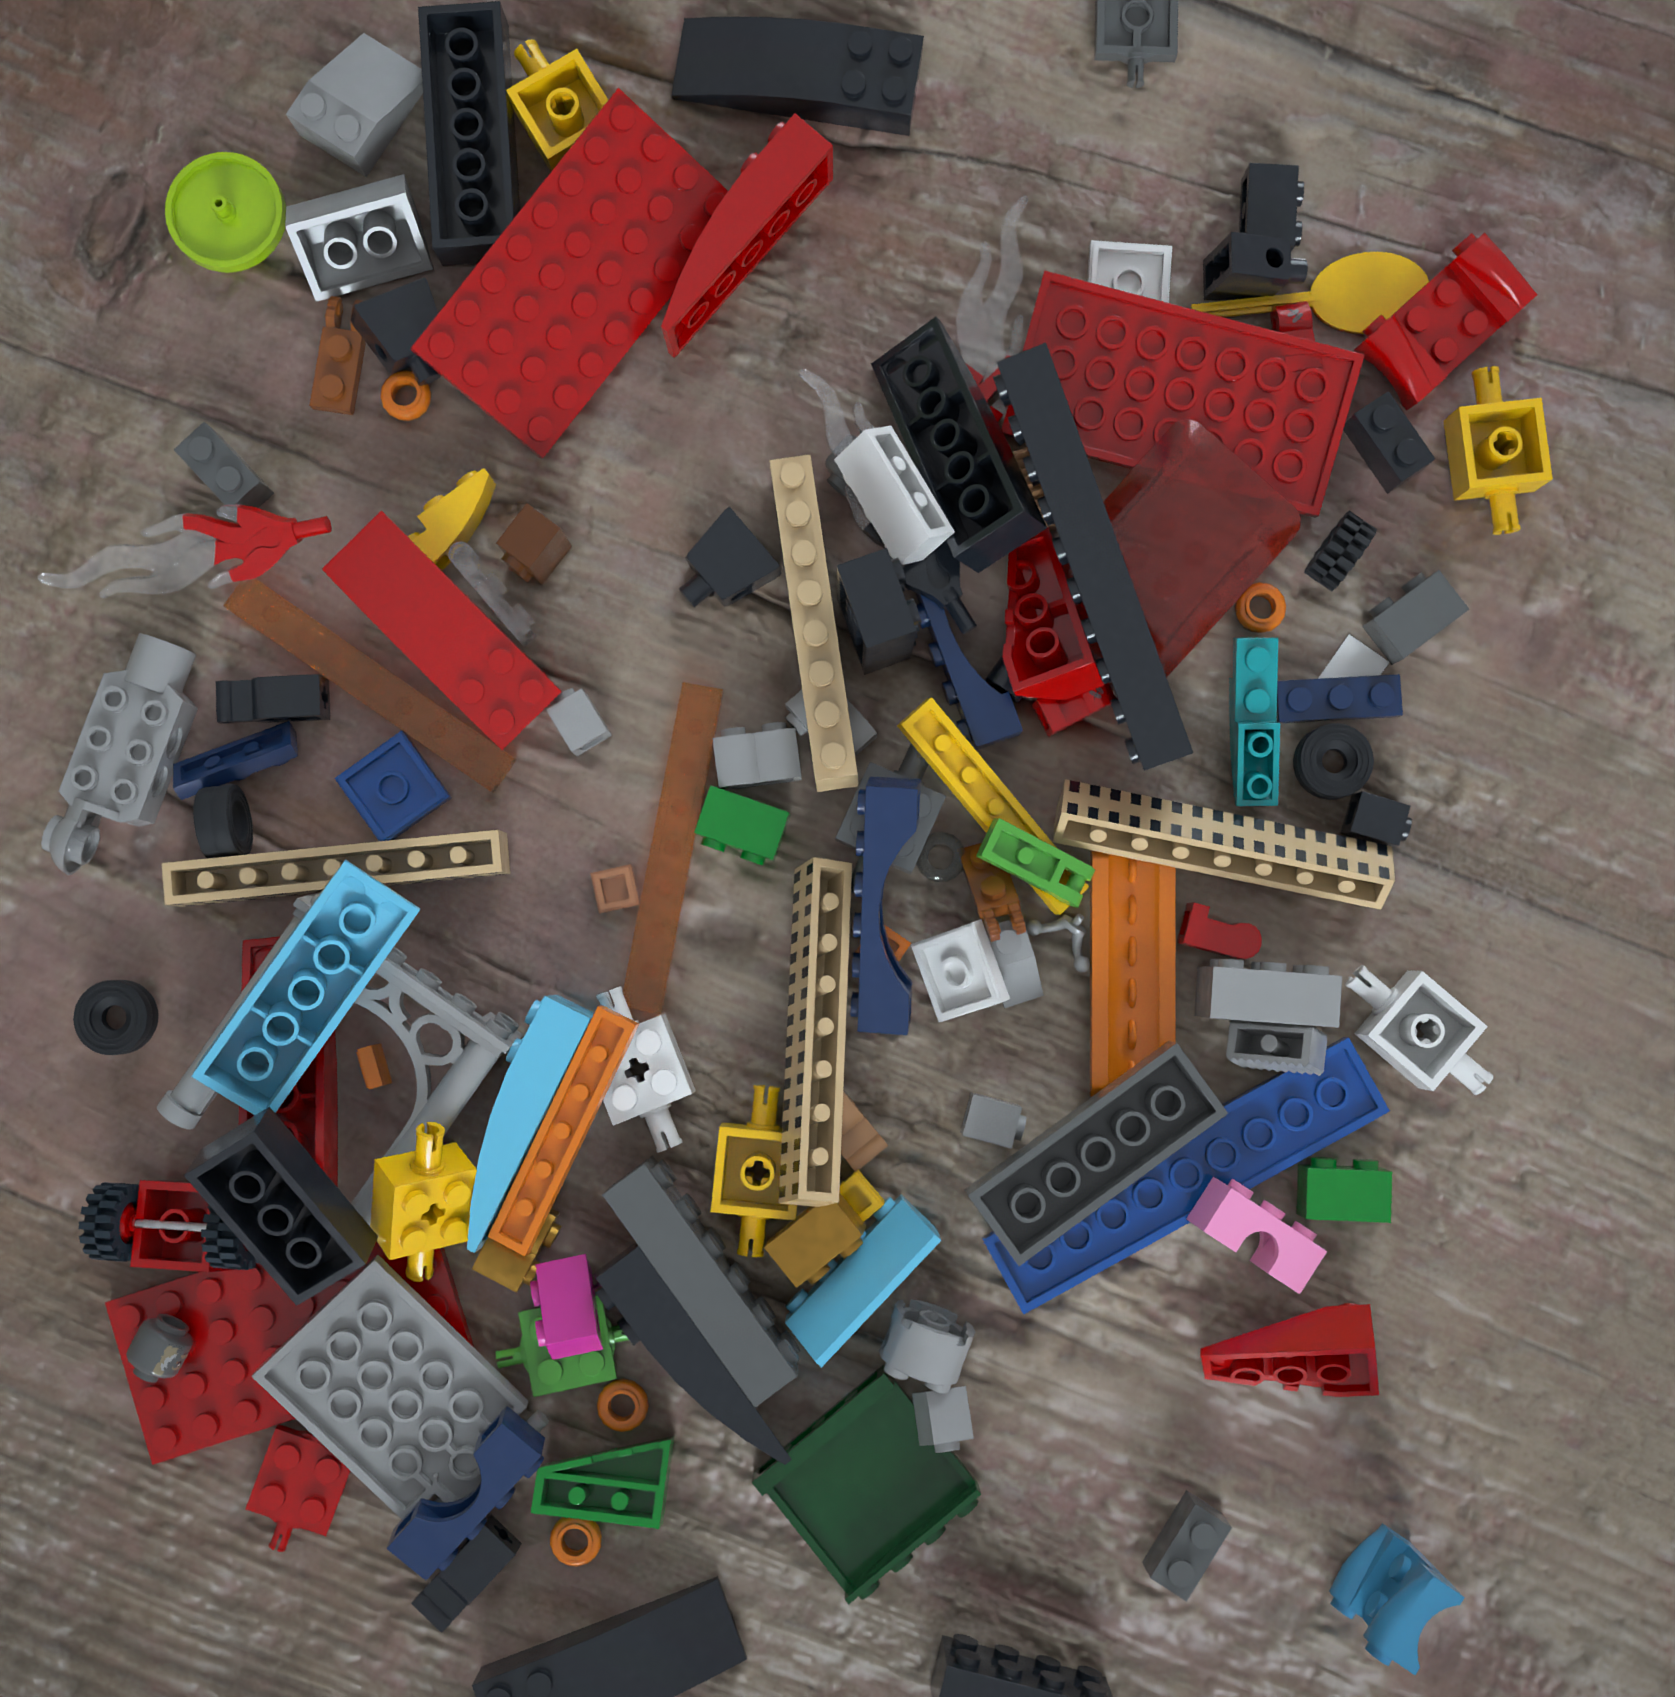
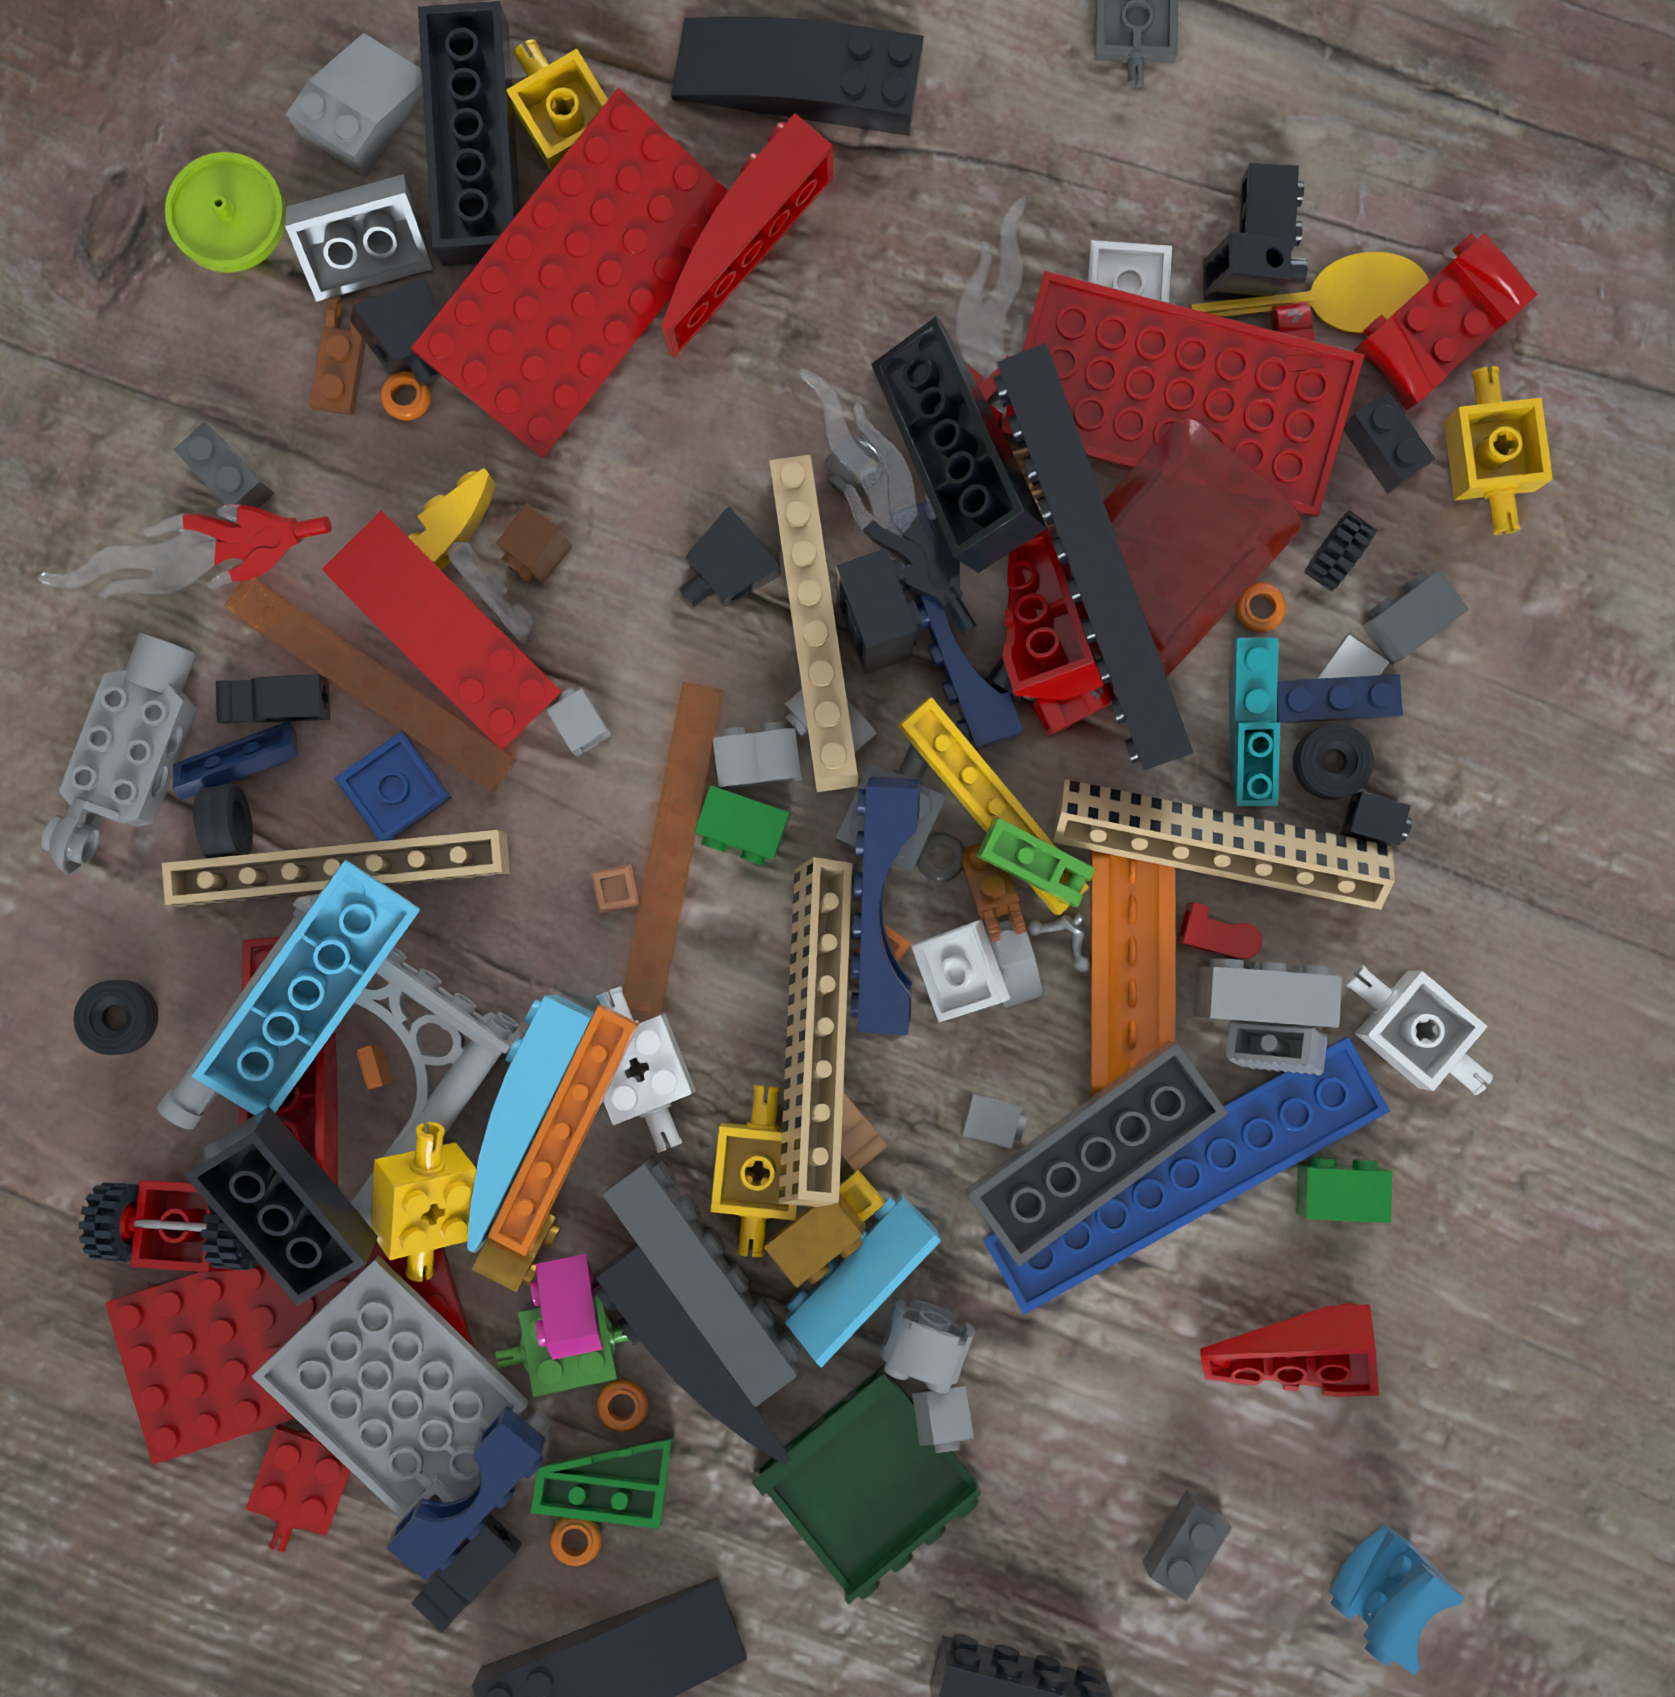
dark grey head [126,1314,193,1382] -> none
white brick [834,426,955,565] -> none
bright pink arch [1186,1177,1327,1294] -> none

